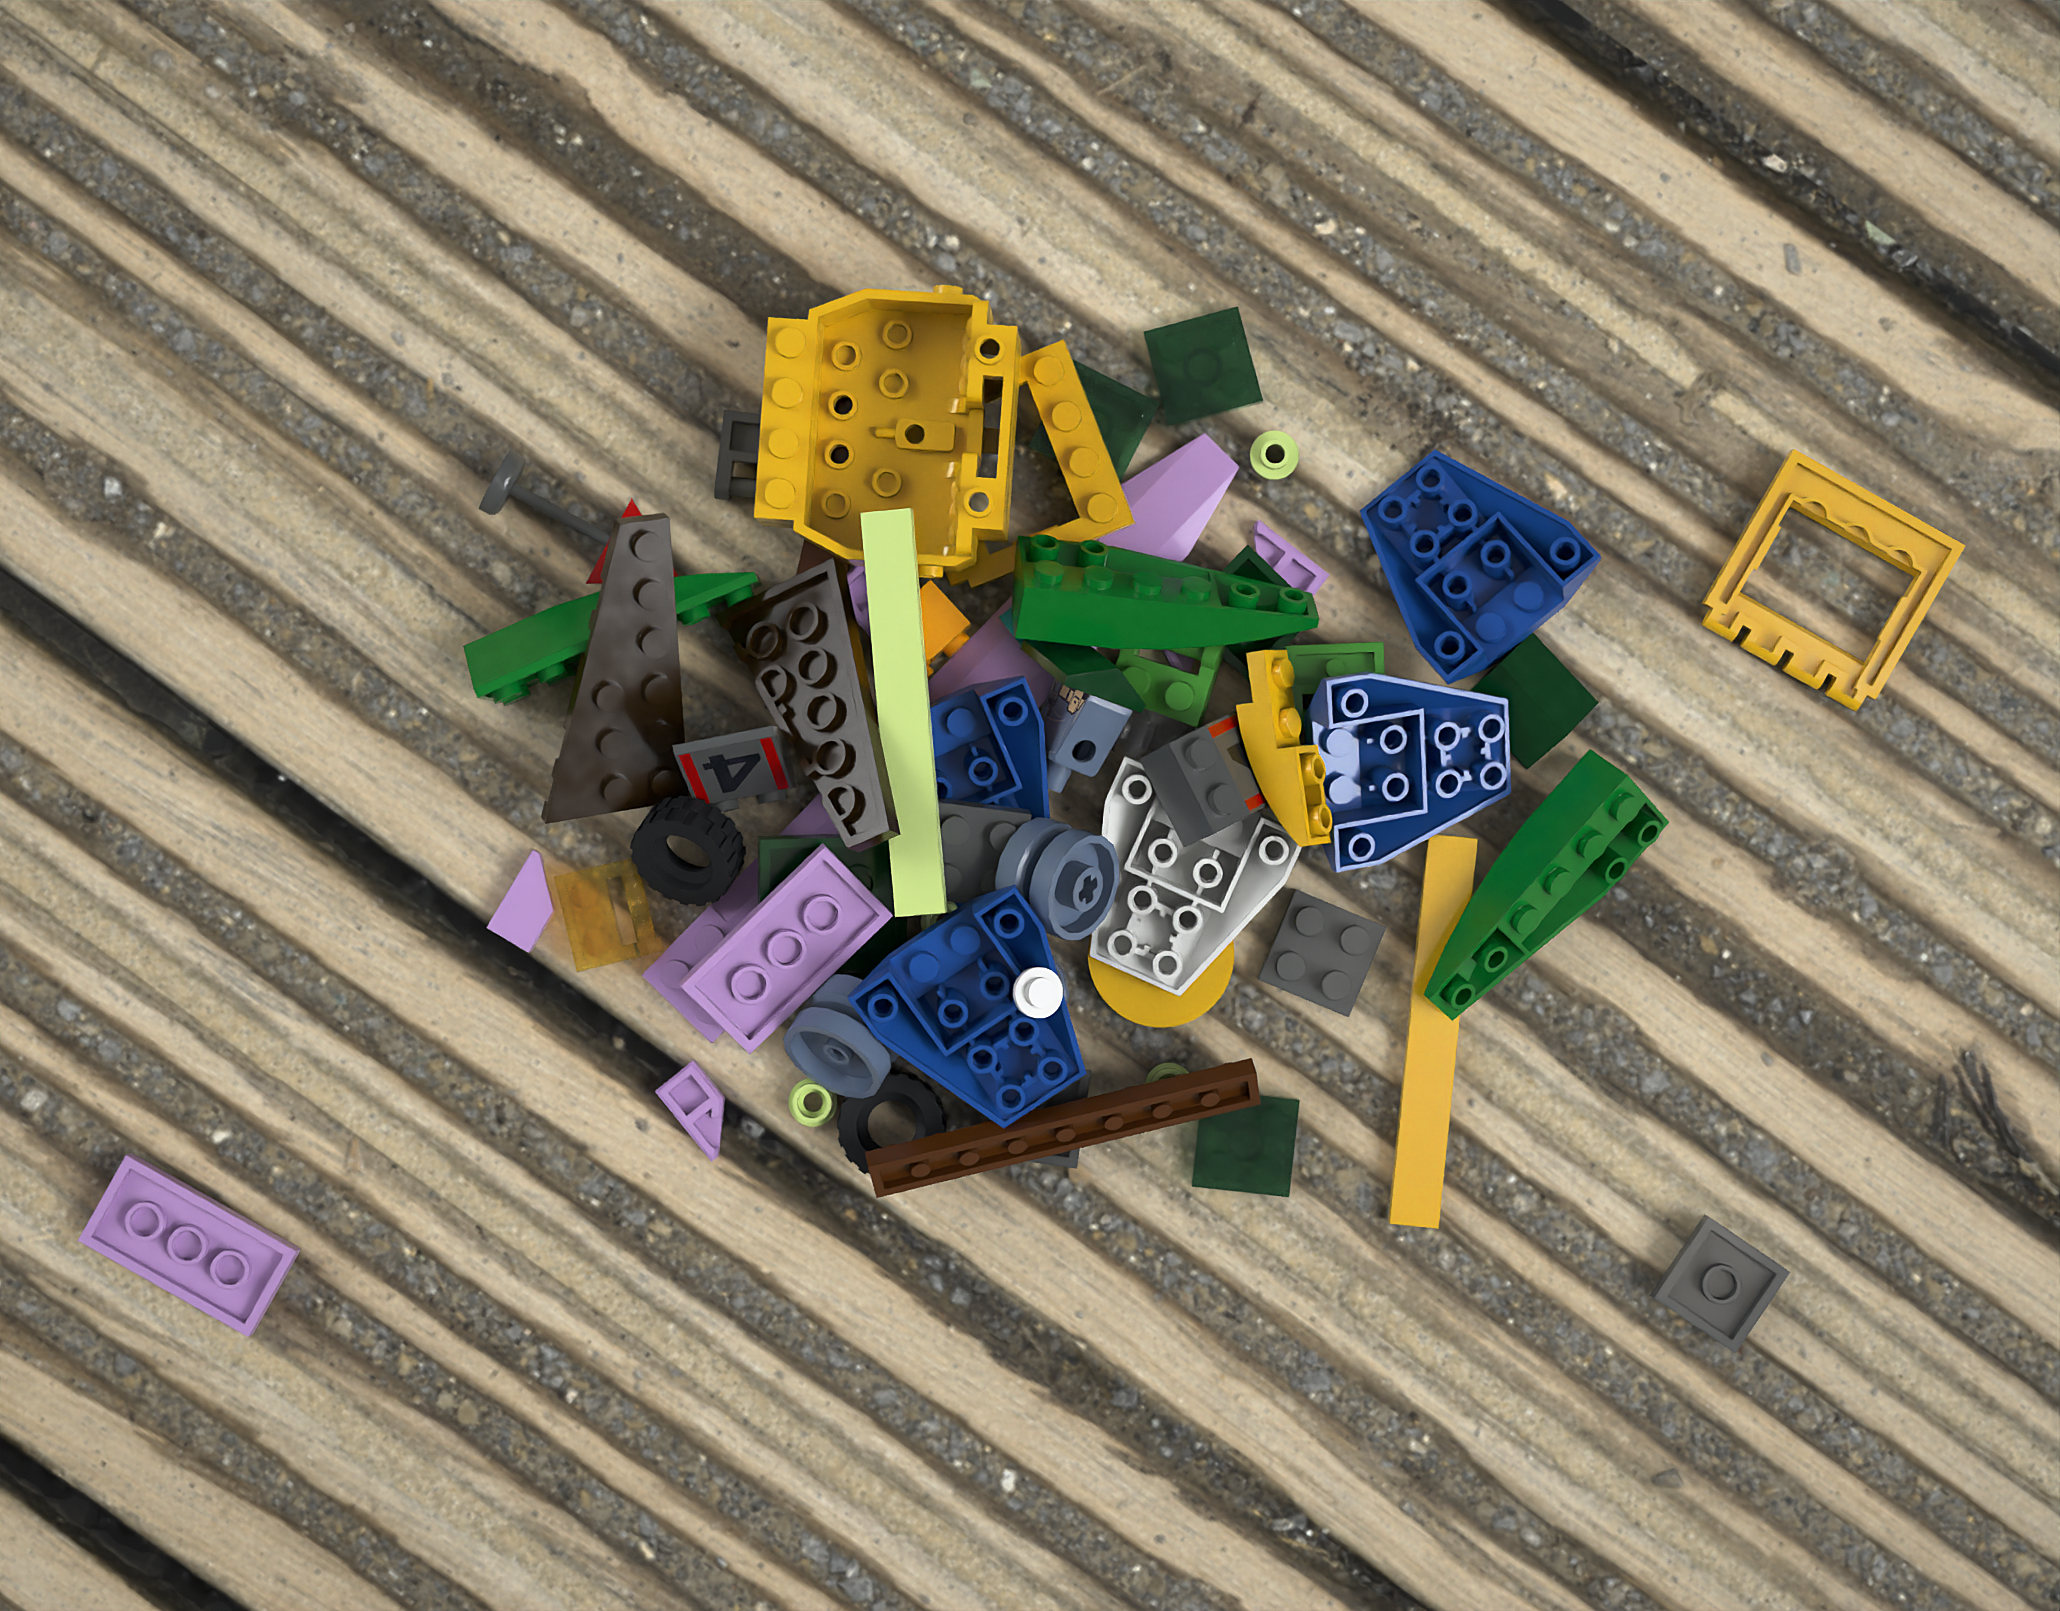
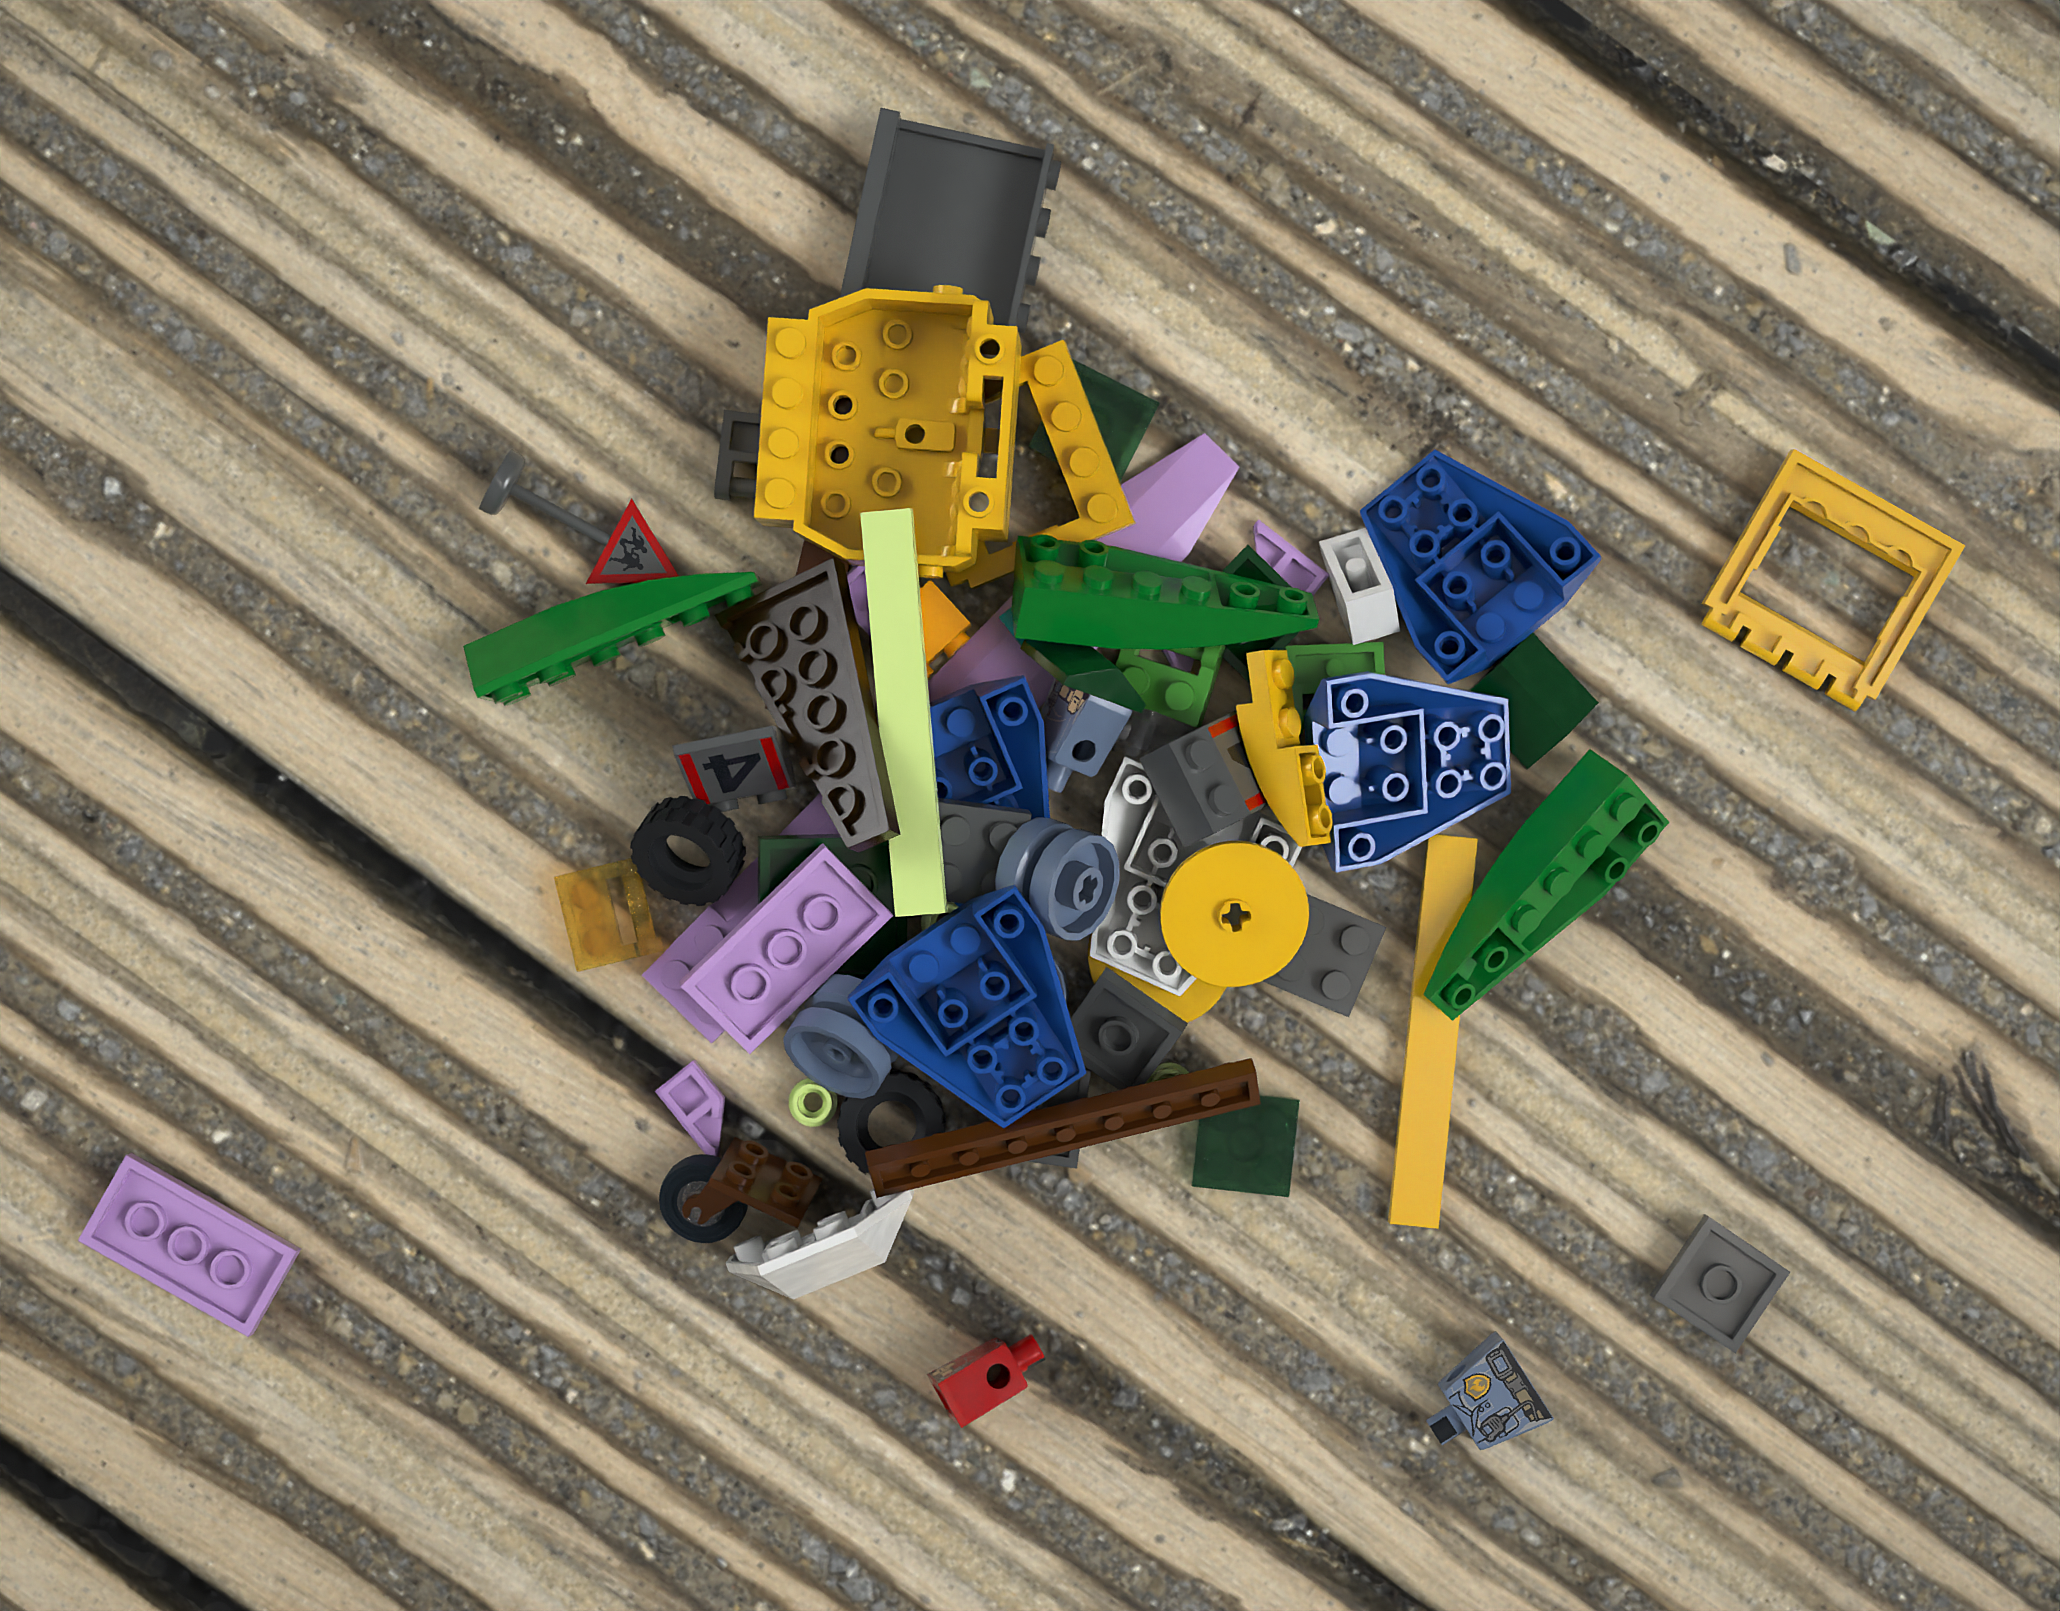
lavender tile [486,850,556,953] -> none
dark brown wing [541,513,689,824] -> none
white plate [1013,967,1063,1018] -> none
clear green plate [1143,306,1263,428] -> none
yellowish green plate [1250,431,1299,480] -> none
none -> reddish brown plate [659,1137,823,1243]
none -> white wedge [726,1189,914,1299]
none -> dark grey panel [839,108,1061,334]
none -> red torso [927,1334,1045,1428]
none -> dark grey plate [1071,967,1188,1090]
none -> yellow piece [1160,840,1309,987]
none -> white slope [1319,528,1400,645]
none -> torso [1426,1331,1554,1450]

